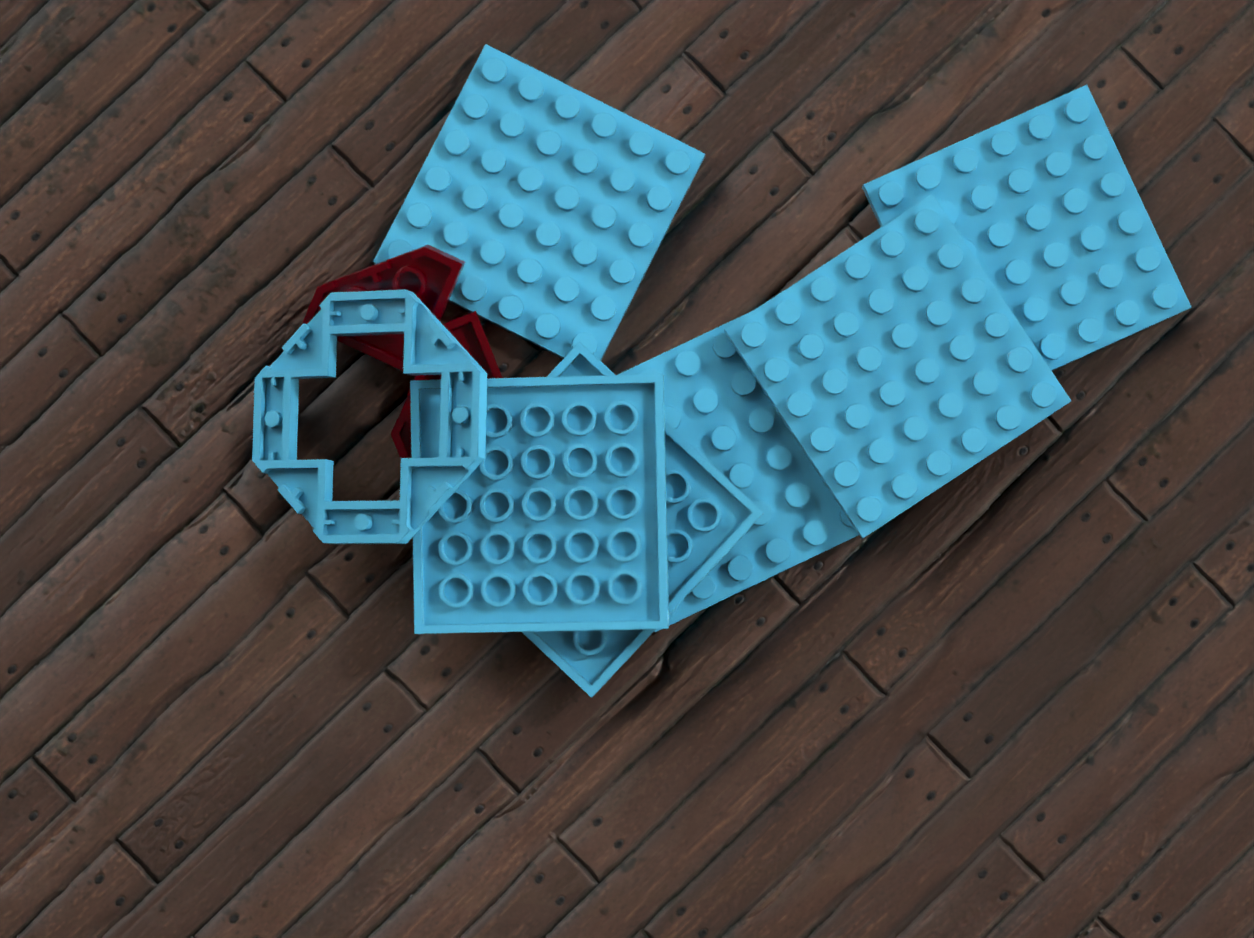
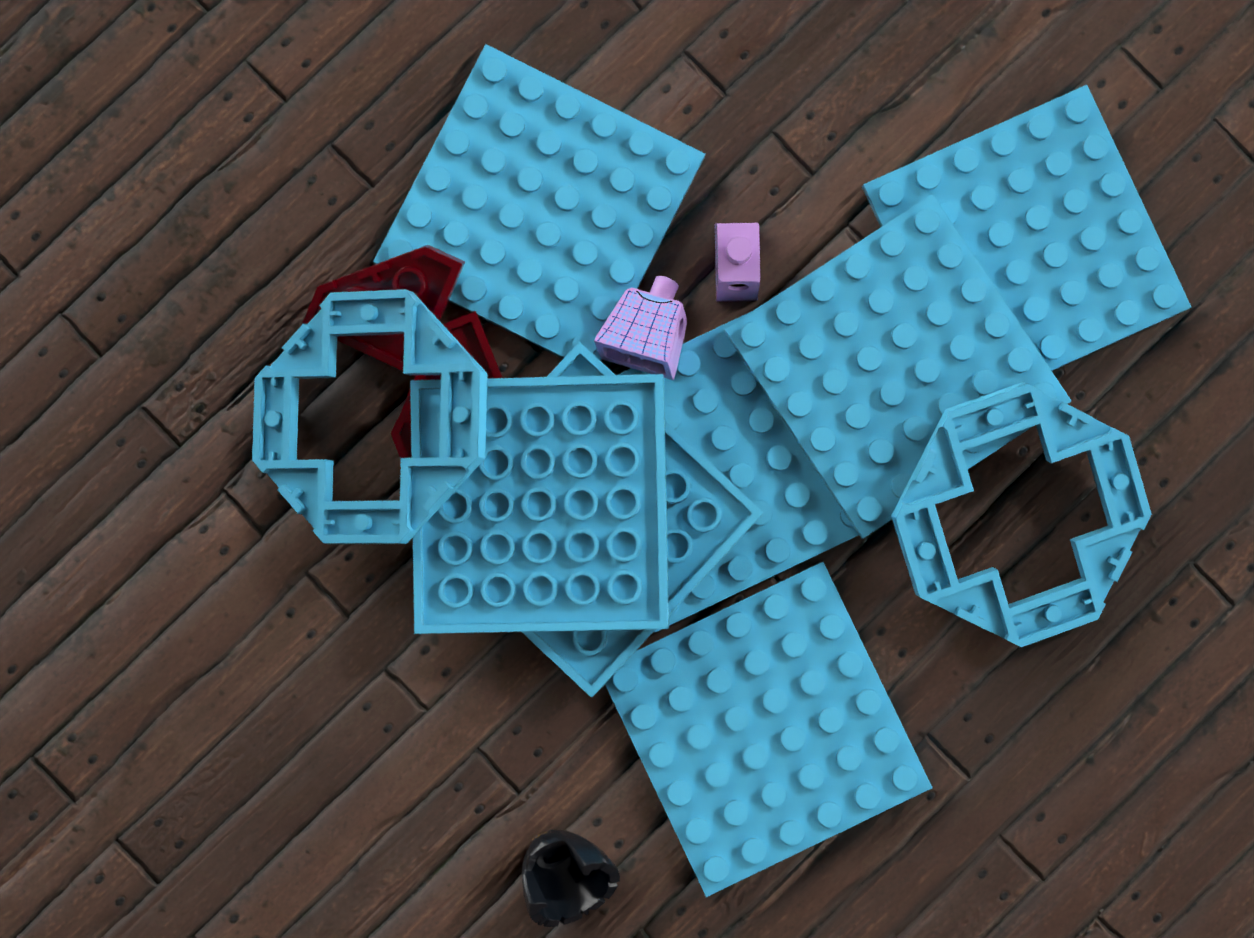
none -> black hair [522,829,620,927]
none -> lavender torso [594,276,687,380]
none -> medium azure plate [605,562,932,897]
none -> lavender torso [715,223,760,302]
none -> medium azure plate [891,382,1152,647]

